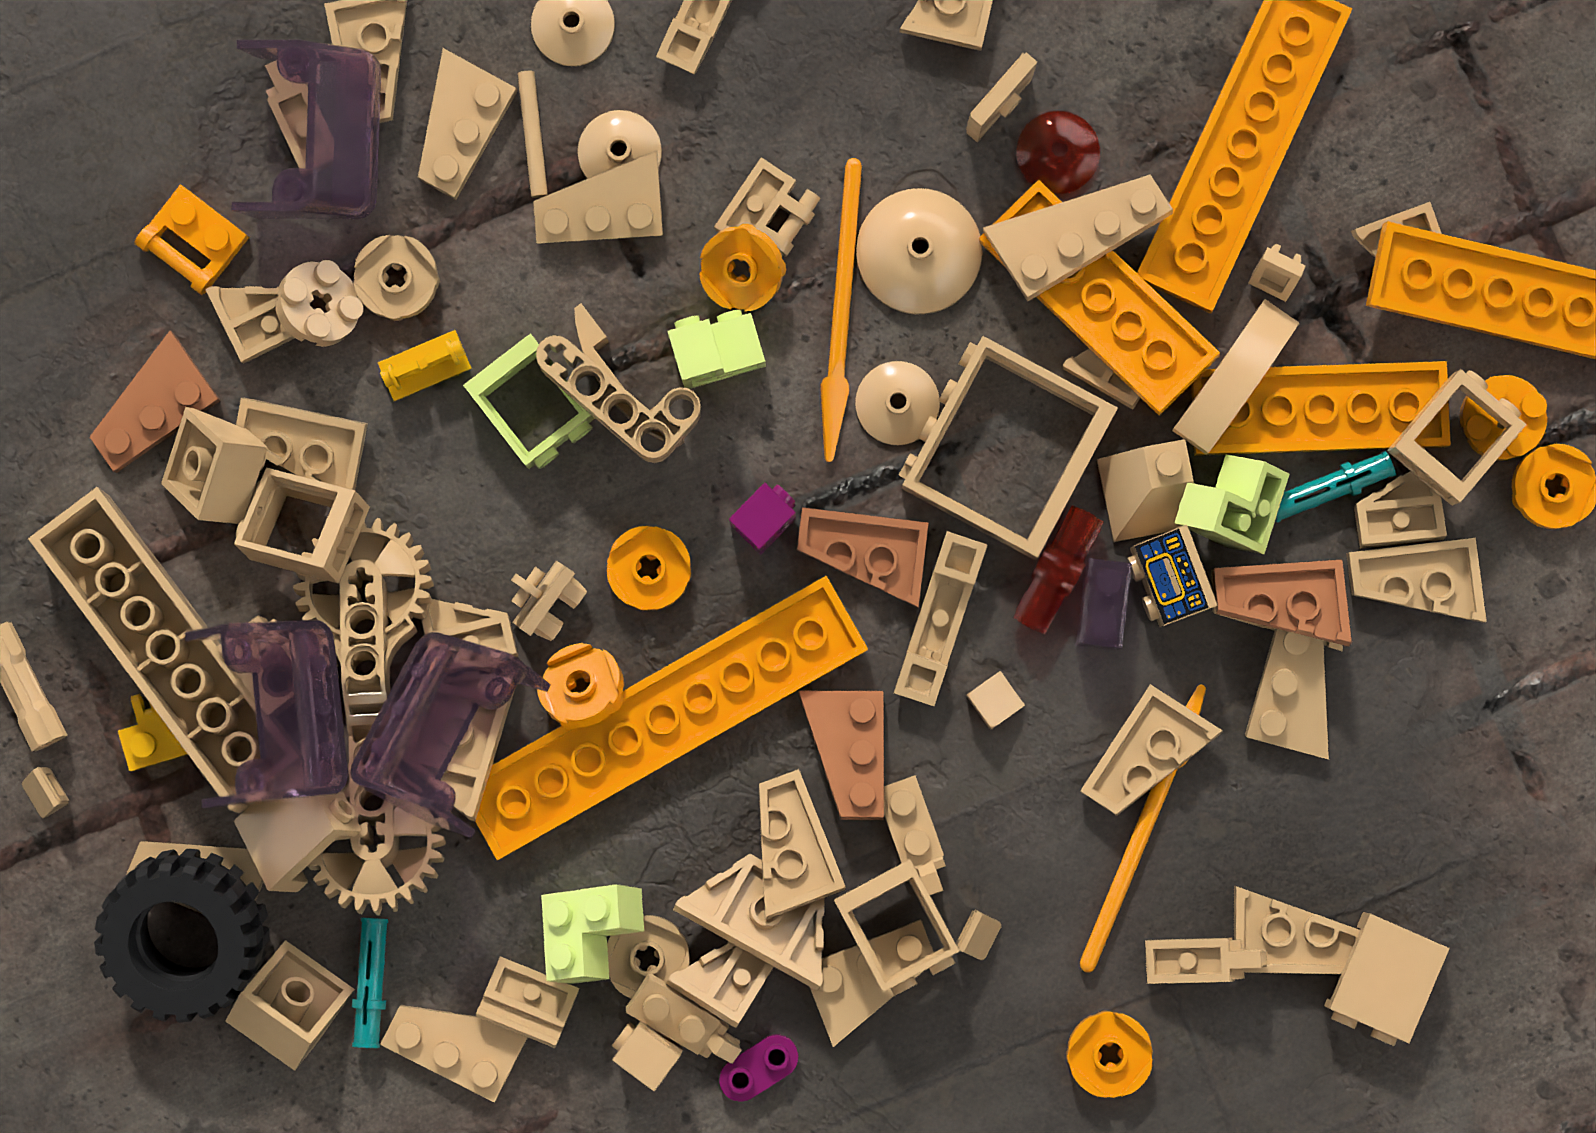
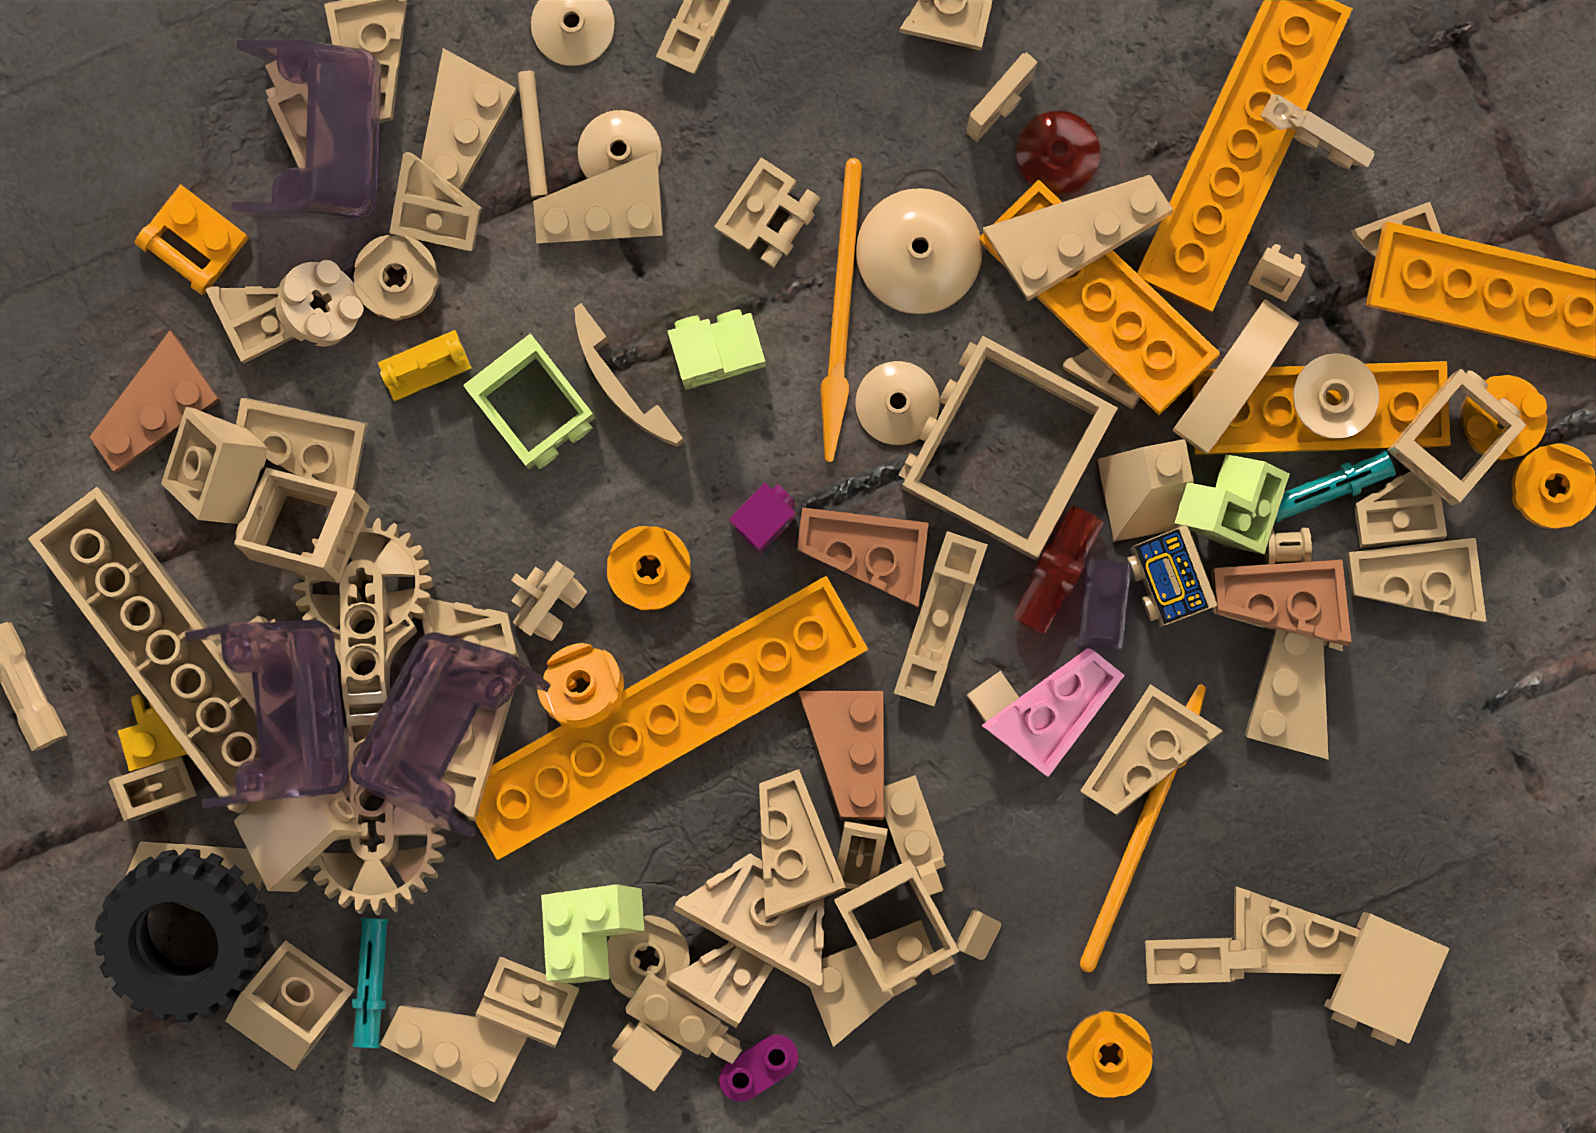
tan slope [22,767,69,818] -> none
tan beam [536,335,701,463] -> none
light orange plate [699,224,786,311] -> none
none -> tan slope [109,756,197,821]
none -> tan wing [389,152,482,251]
none -> tan slope [837,821,888,890]
none -> bright pink wing [981,648,1125,777]
none -> tan hinge [1260,94,1375,169]
none -> tan bush [1264,528,1312,565]
none -> tan dish [1293,353,1379,439]

